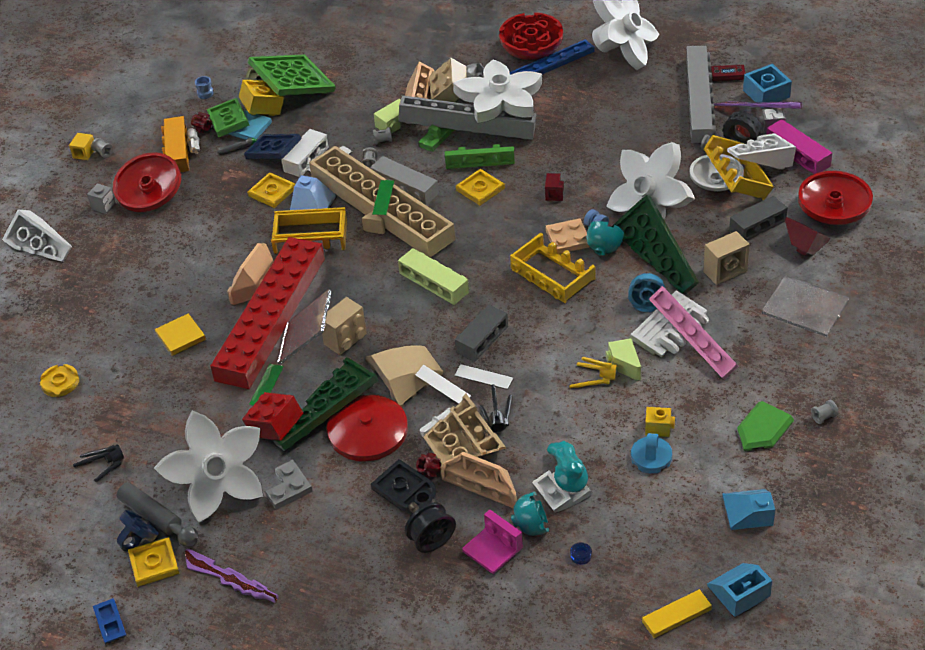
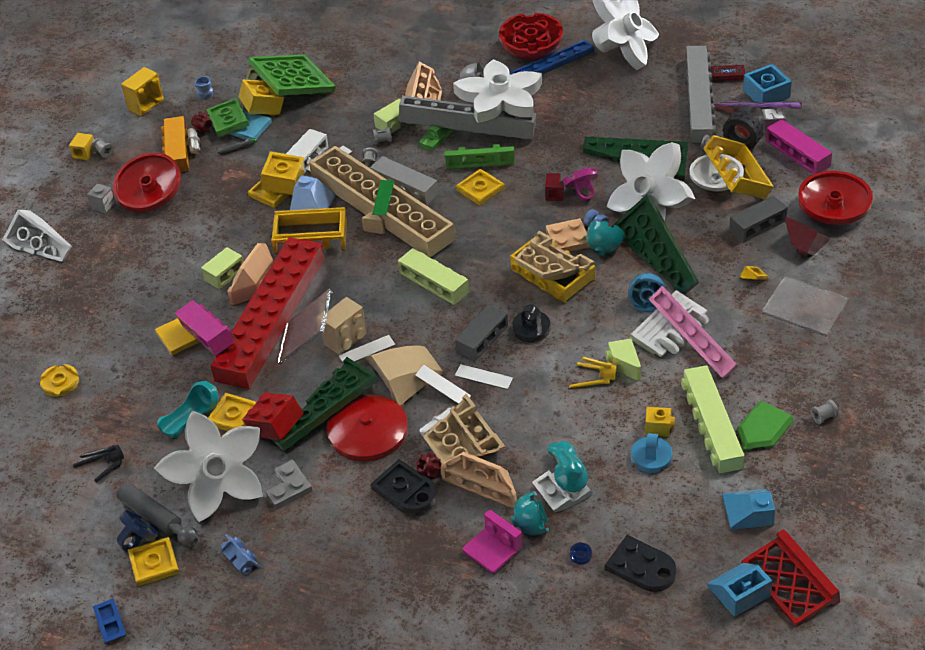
medium lavender sword [185,549,278,603] -> none
dark blue tile [244,134,302,159] -> none
green sticker [249,364,284,406] -> none
black wheel [404,502,456,553] -> none
tan brick [429,58,467,102] -> none
black plant [480,384,512,432] -> none
yellow tile [642,589,712,638] -> none
tan brick [703,231,750,285] -> none
white wedge [727,134,796,169] -> none
none -> yellow container [121,67,164,116]
none -> teal hair [156,381,219,438]
none -> dark pink brick [175,300,234,356]
none -> yellowish green brick [201,247,244,290]
none -> yellow tile [208,393,256,431]
none -> medium blue hinge [221,534,260,575]
none -> yellow container [261,151,304,195]
none -> white sticker [338,335,395,362]
none -> black tile [512,304,551,343]
none -> tan wedge [515,231,595,280]
none -> dark pink tile [563,167,598,201]
none -> dark green wing [583,136,688,181]
none -> black plate [605,535,676,592]
none -> yellowish green brick [681,365,744,474]
none -> yellow slope [739,266,769,280]
none -> red fence [741,529,840,627]

